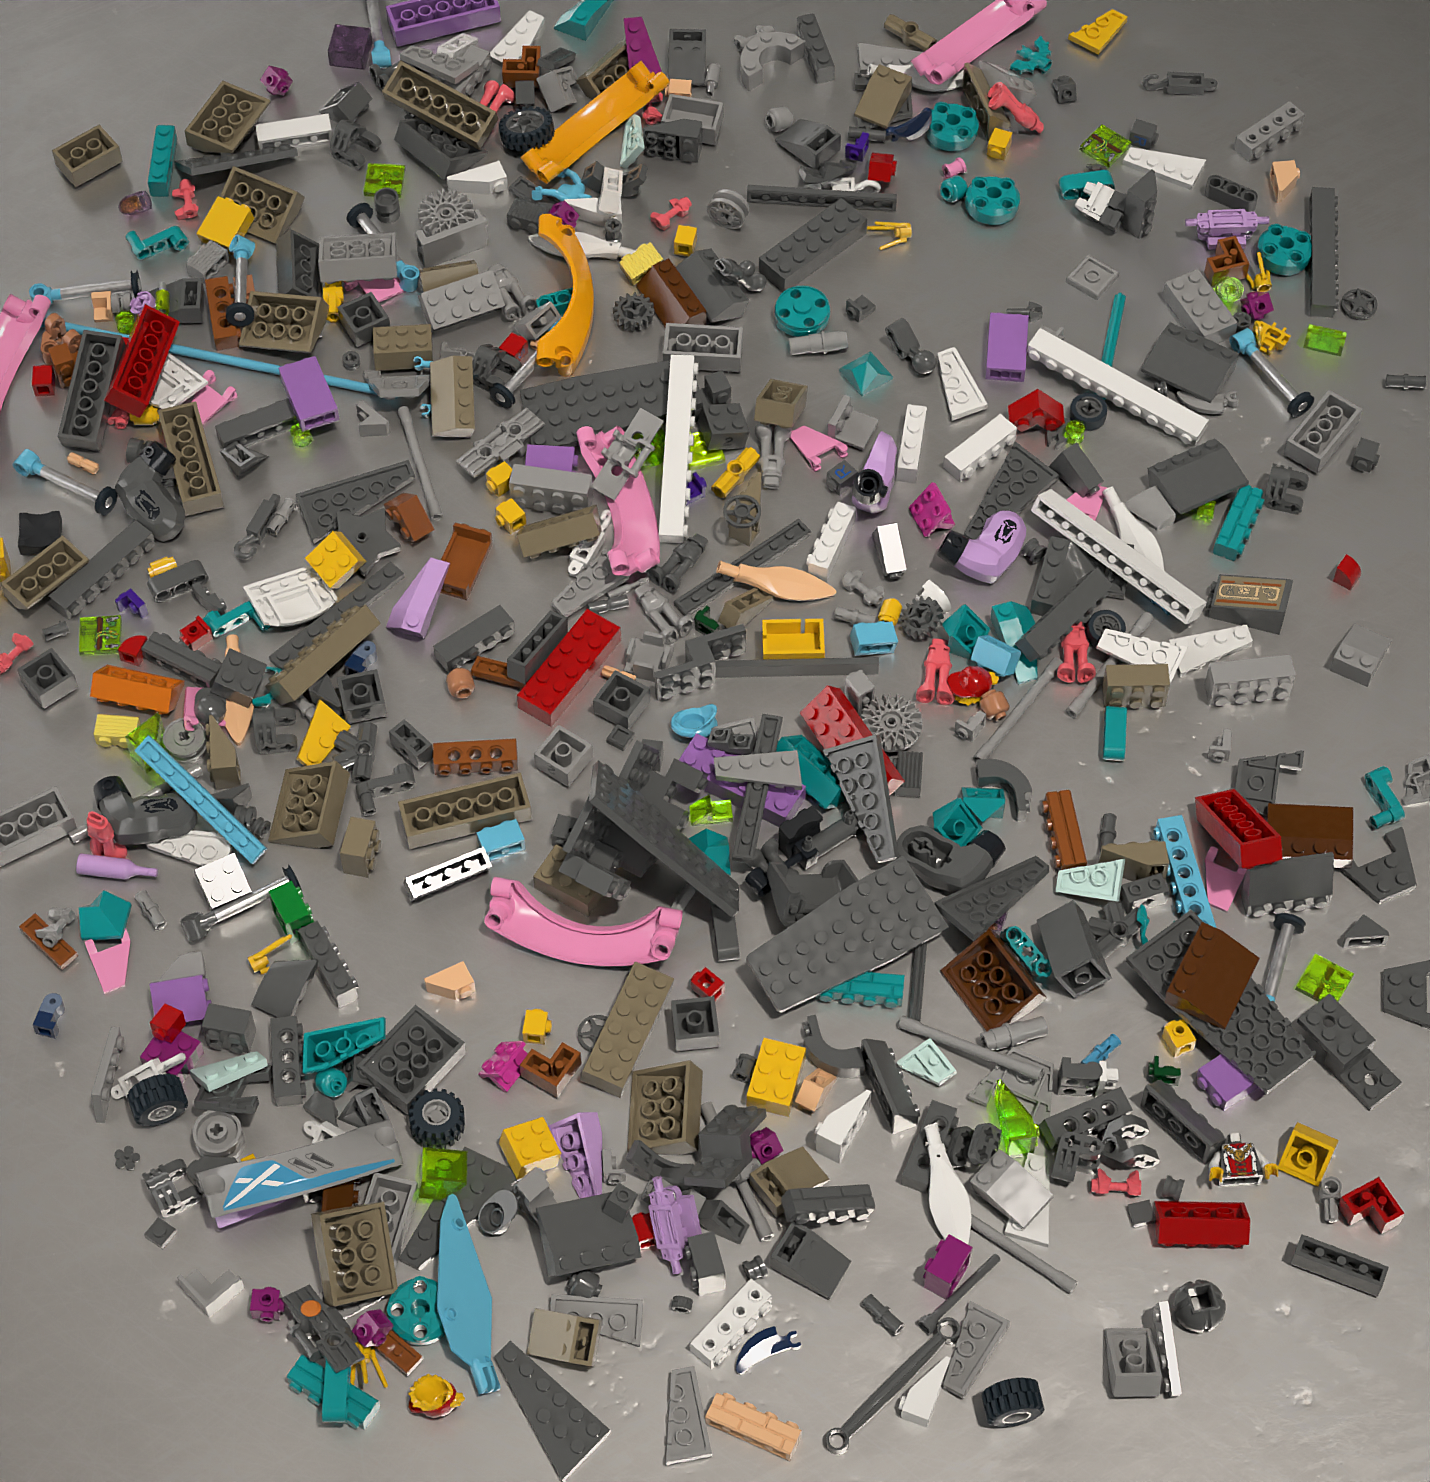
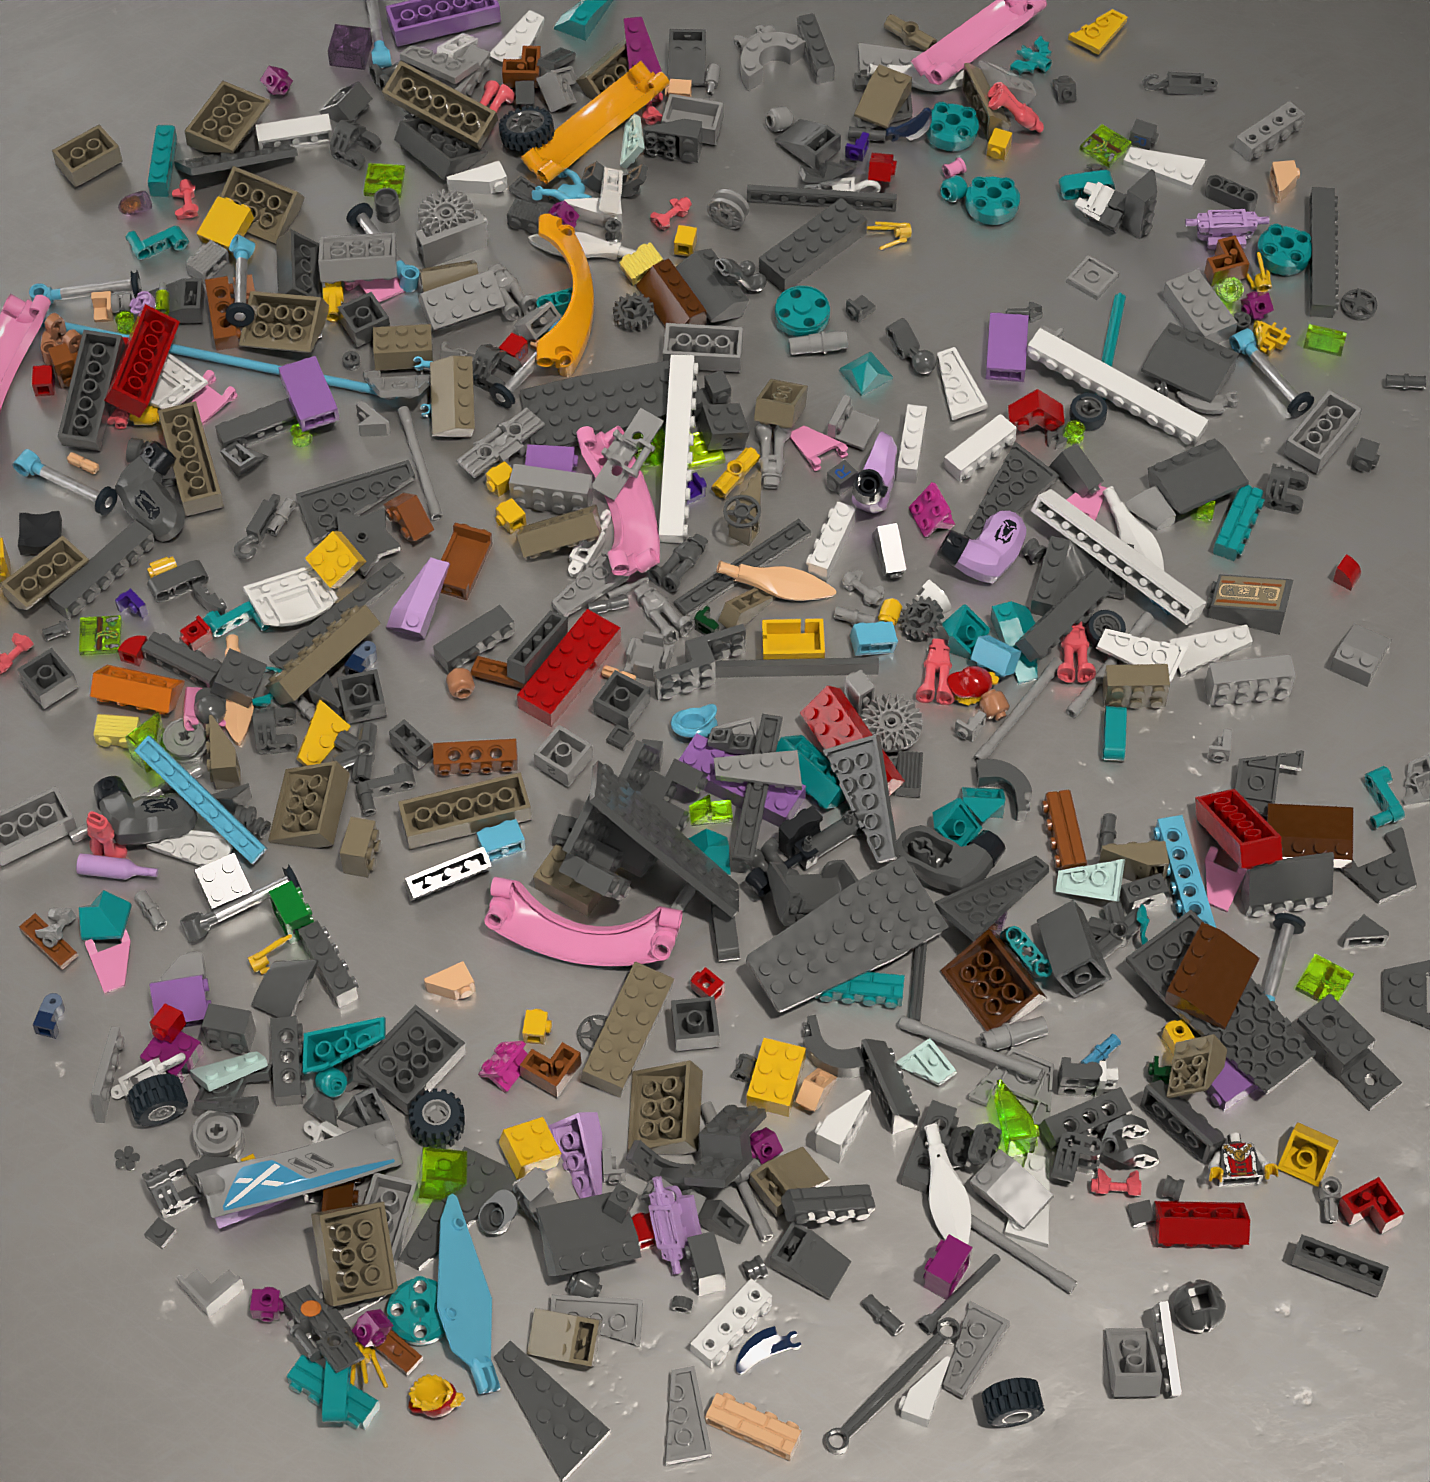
none -> dark tan slope [1167,1034,1227,1098]

